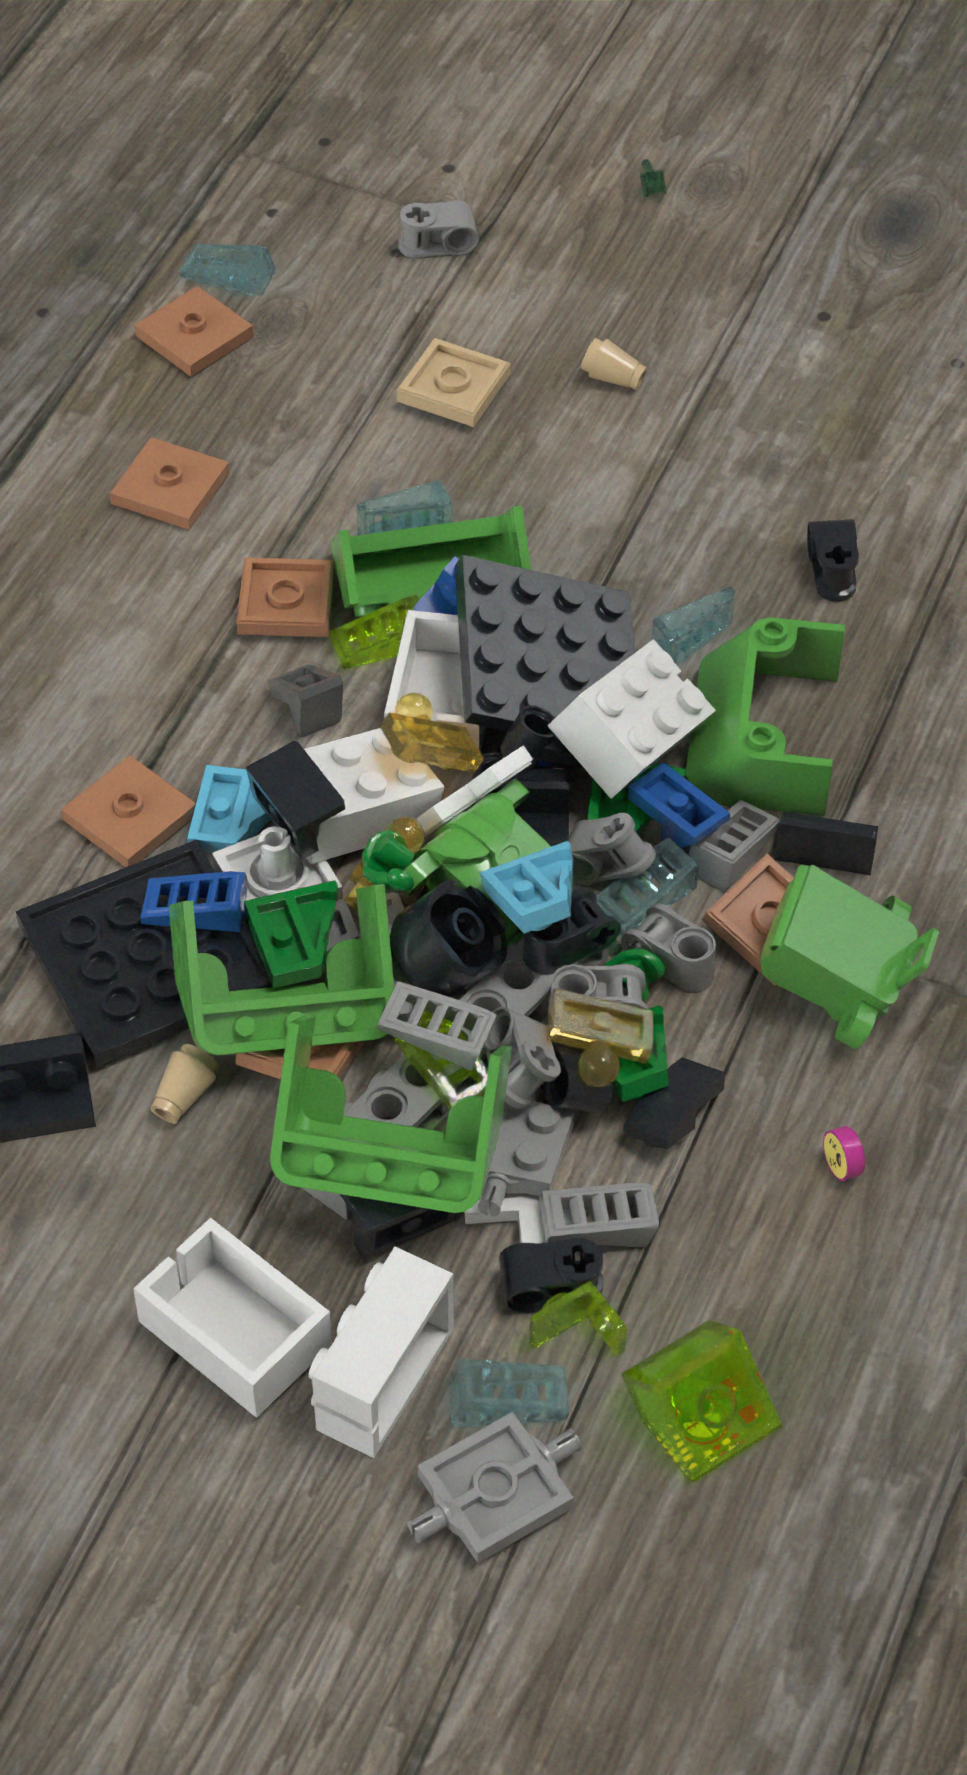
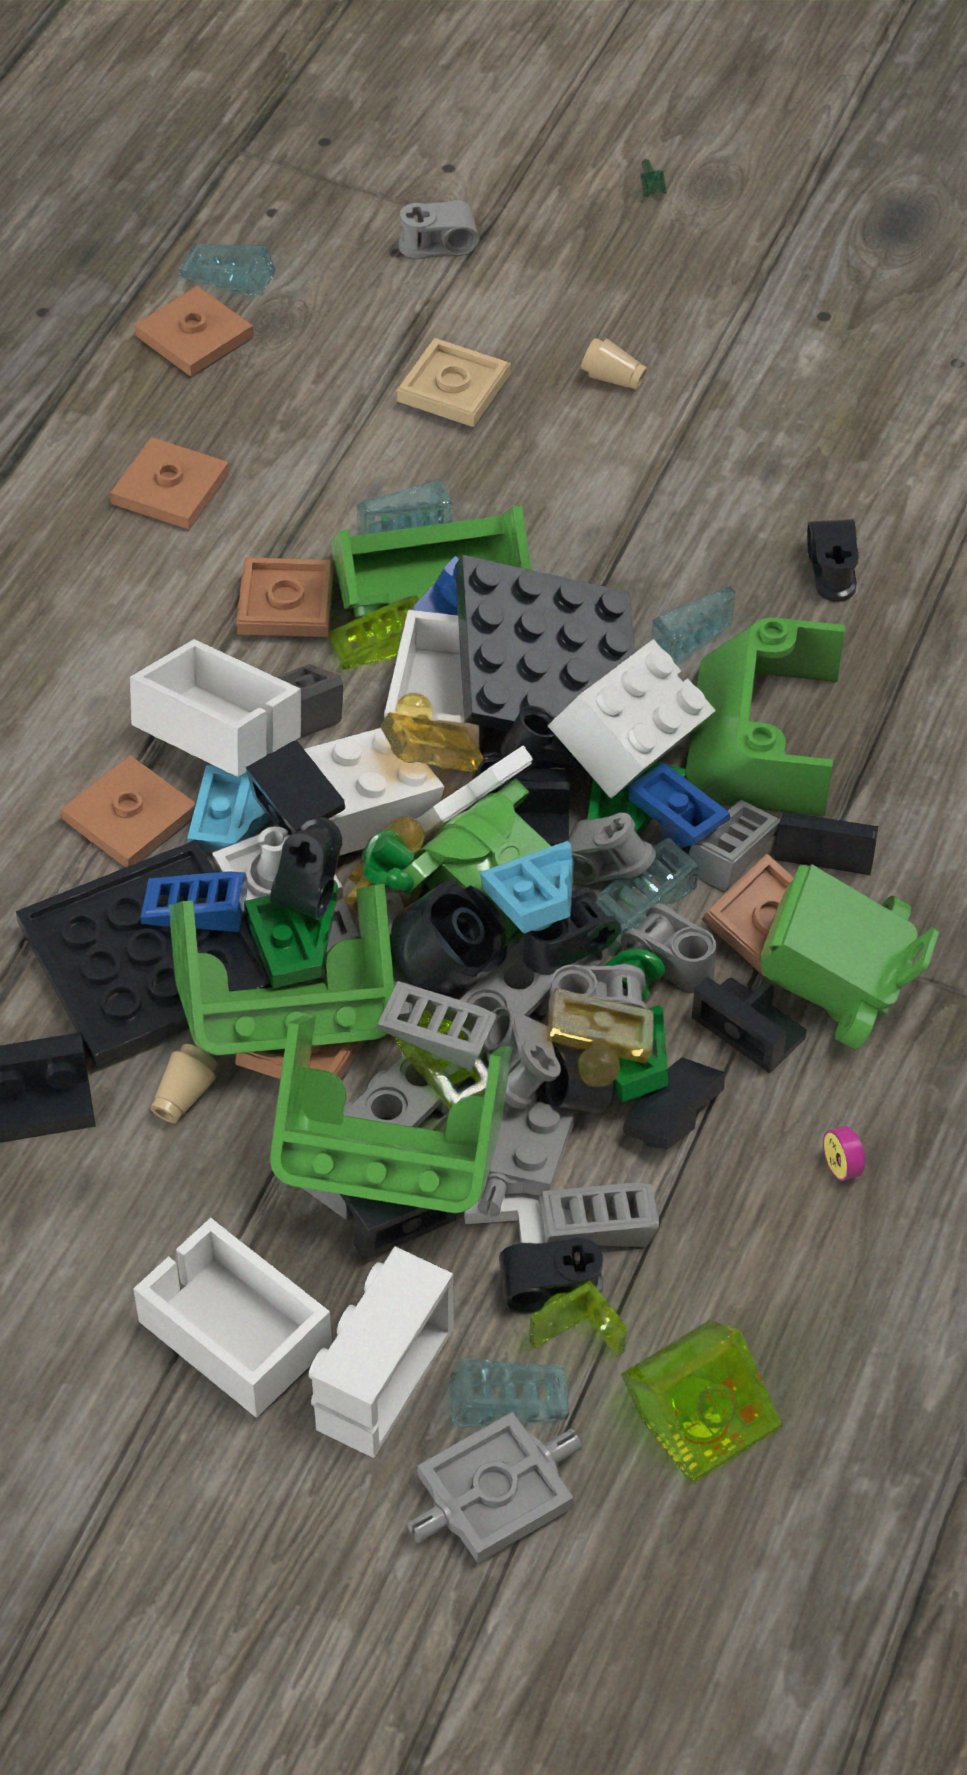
none -> white piece [130,639,301,777]
none -> black piece [270,817,343,920]
none -> black panel [692,976,807,1073]

